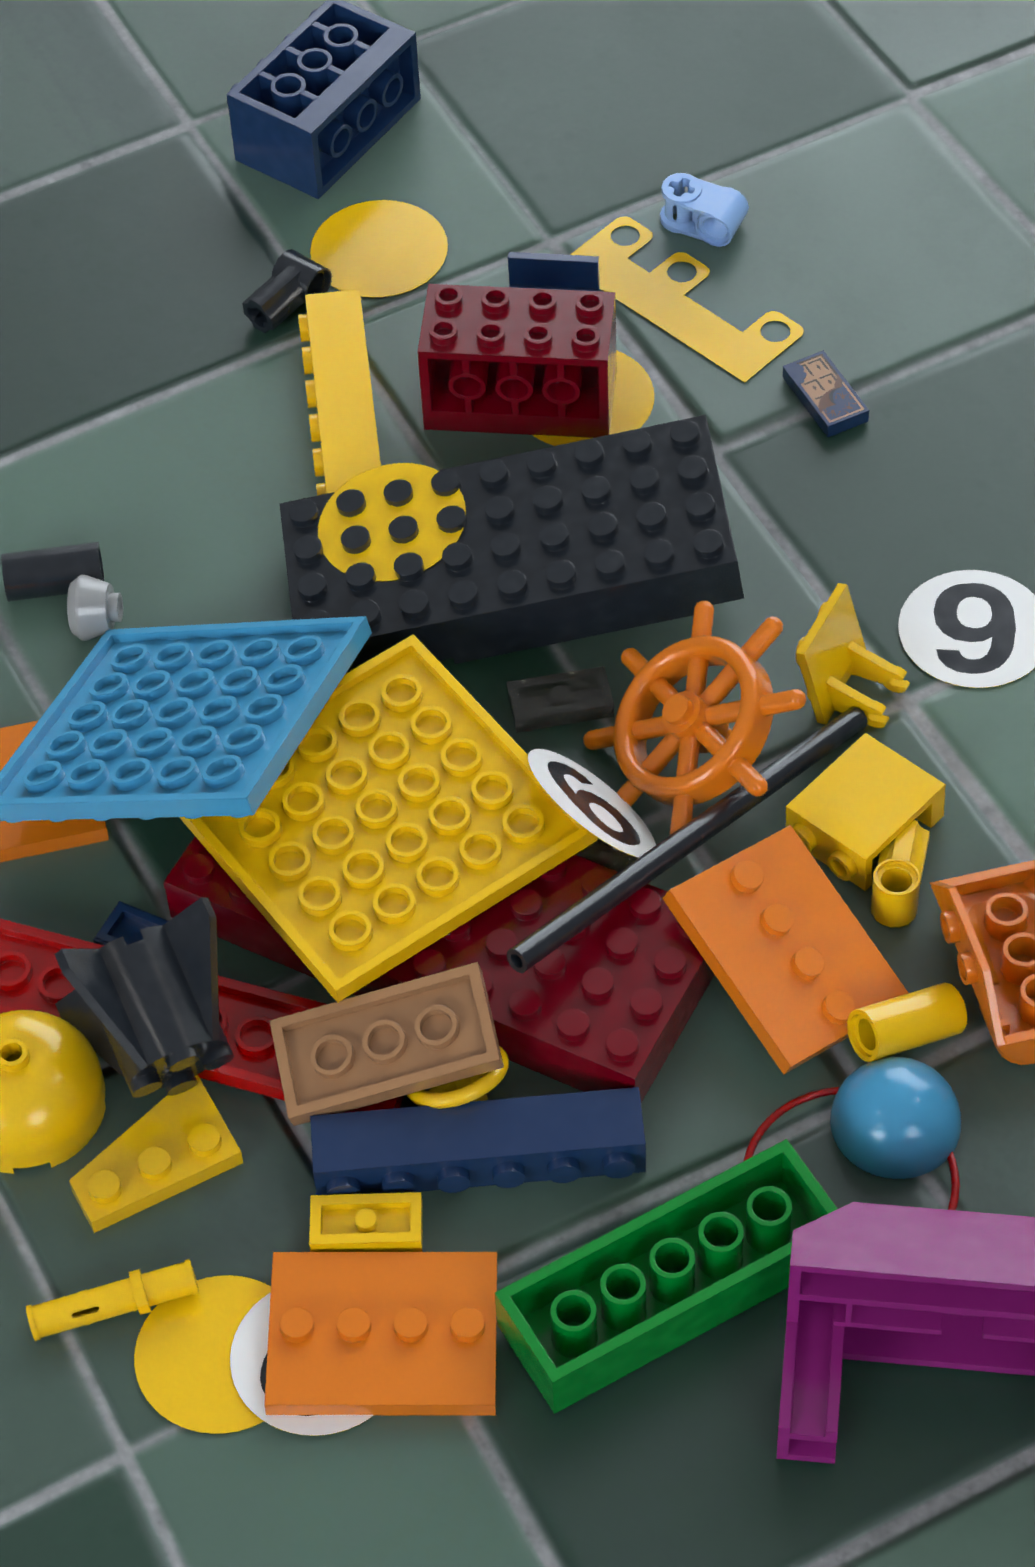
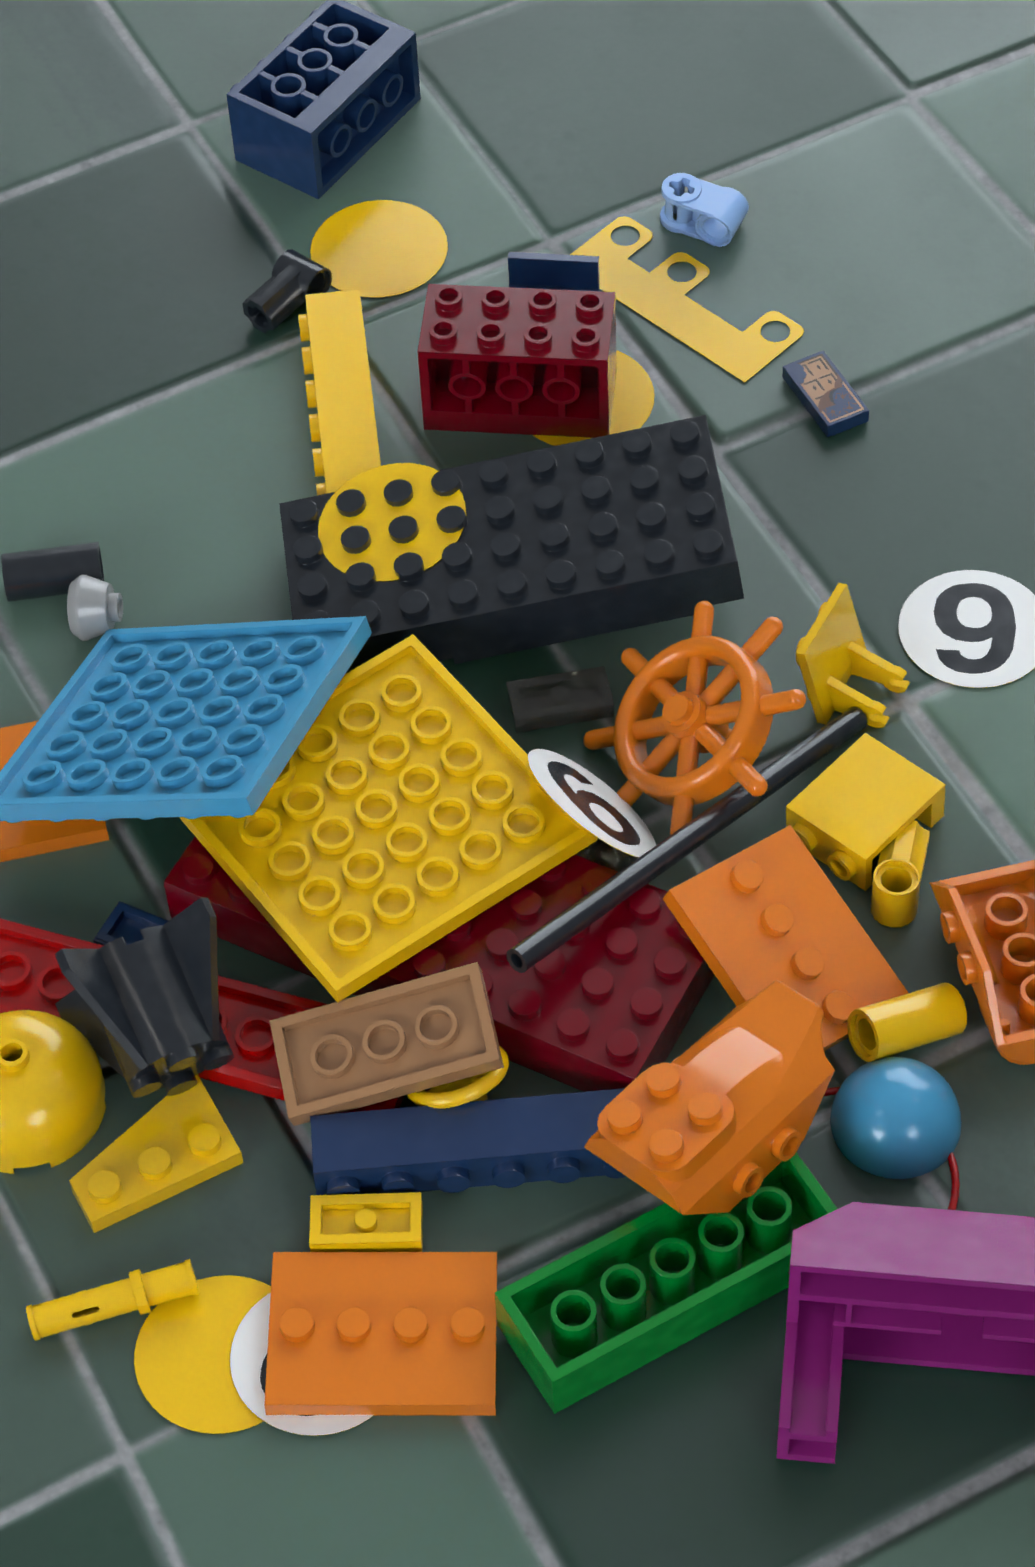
none -> orange slope [584,980,835,1215]

